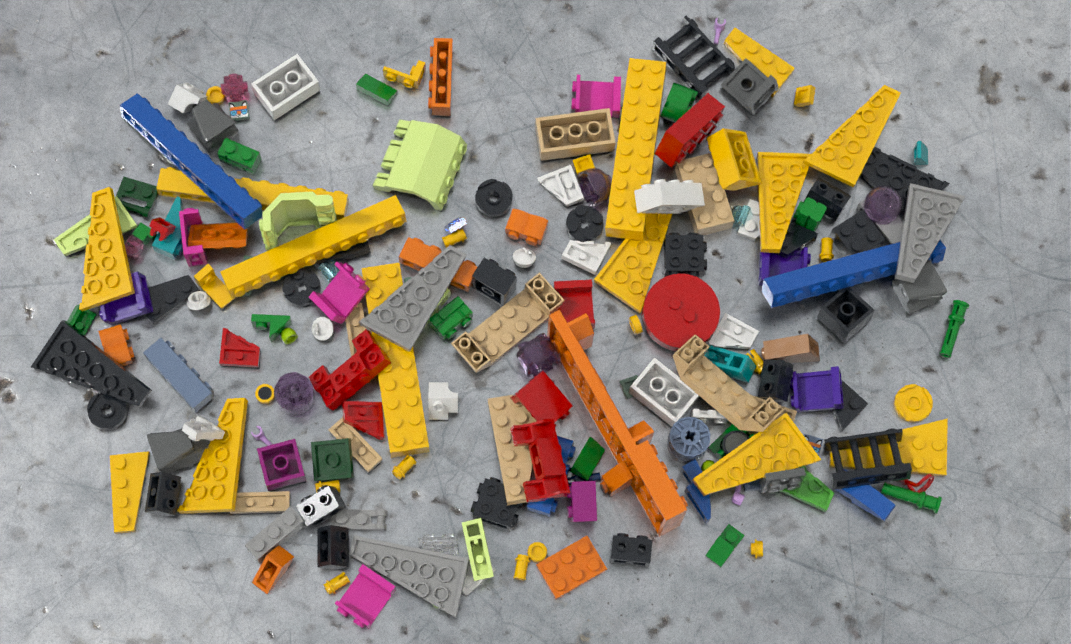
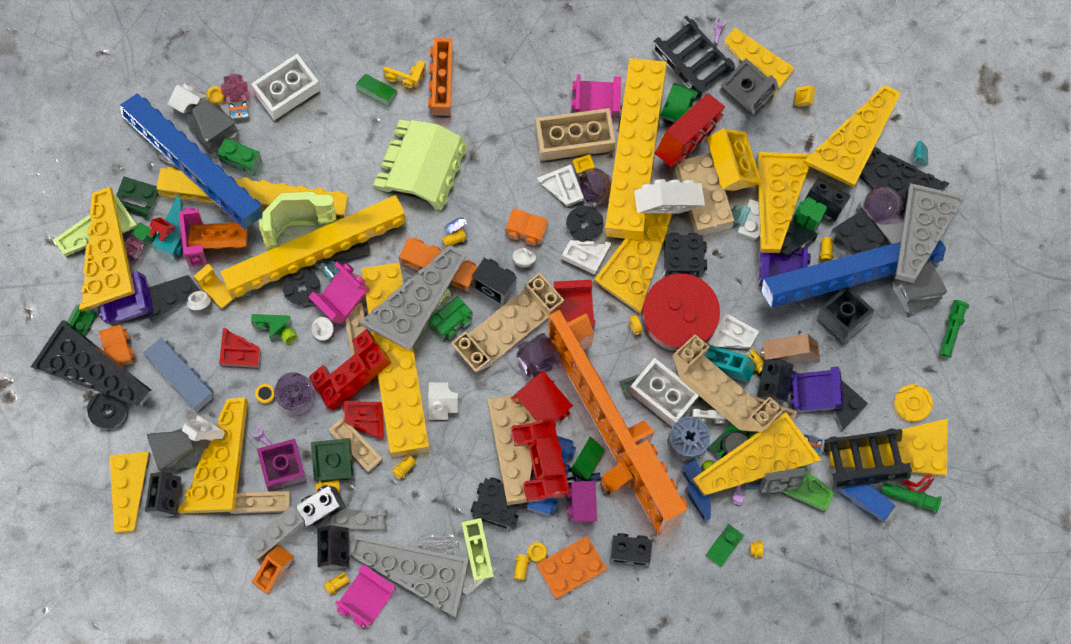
black plate [475,179,513,217] -> none

